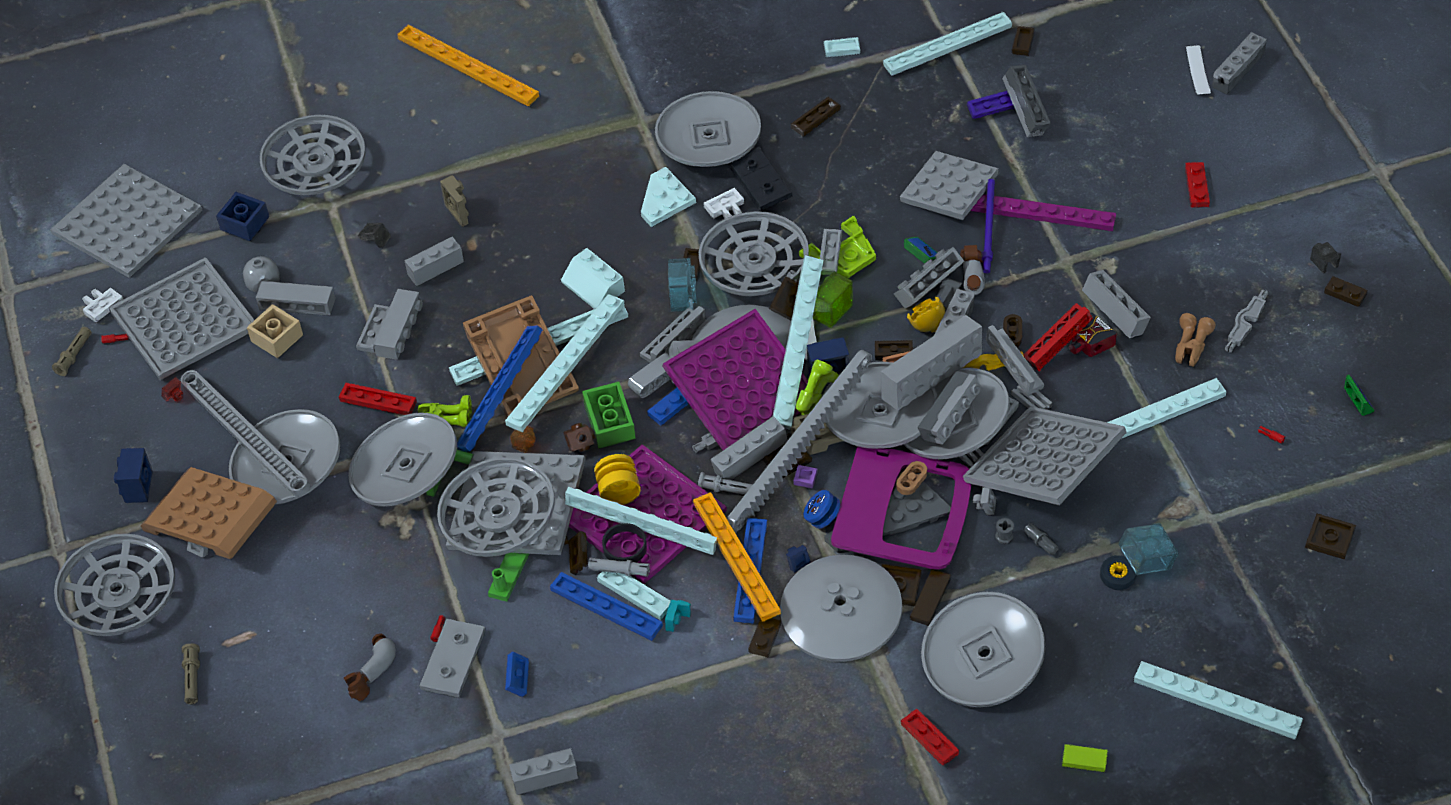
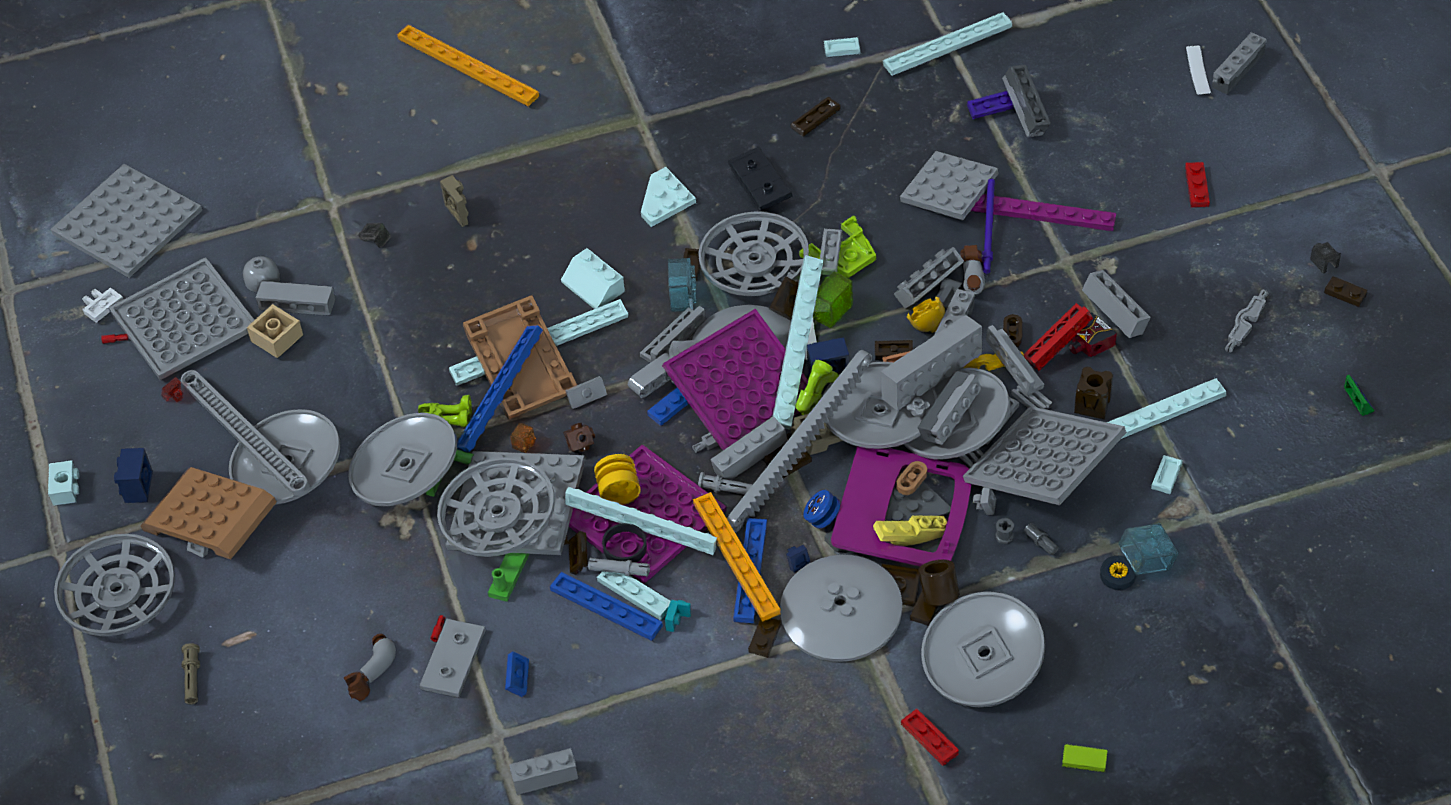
dark tan pin [52,327,92,376] -> none
dark blue brick [216,192,270,241] -> none
light grey dish [260,115,366,195] -> none
red plate [339,383,417,415] -> none
light grey tile [356,304,390,353] -> none
light grey brick [373,289,422,360] -> none
light grey brick [405,237,464,286] -> none
light aqua plate [505,294,624,432] -> none
bright green brick [582,382,636,449] -> none
light grey dish [655,91,761,167] -> none
white hinge [704,188,744,219] -> none
medium lavender plate [793,465,817,488] -> none
slope [904,237,938,264] -> none
dark brown tile [1012,26,1035,56] -> none
light aqua plate [1134,661,1303,739] -> none
medium nougat piece [1175,313,1216,367] -> none
red pin [1258,426,1285,444] -> none
dark brown tile [1305,513,1356,560] -> none
none -> light aqua brick [48,460,80,506]
none -> light grey plate [565,376,607,409]
none -> light yellow slope [873,516,947,546]
none -> light grey plate [907,397,930,417]
none -> dark brown piece [918,559,960,605]
none -> dark brown piece [1074,367,1113,420]
none -> light aqua tile [1151,455,1183,494]

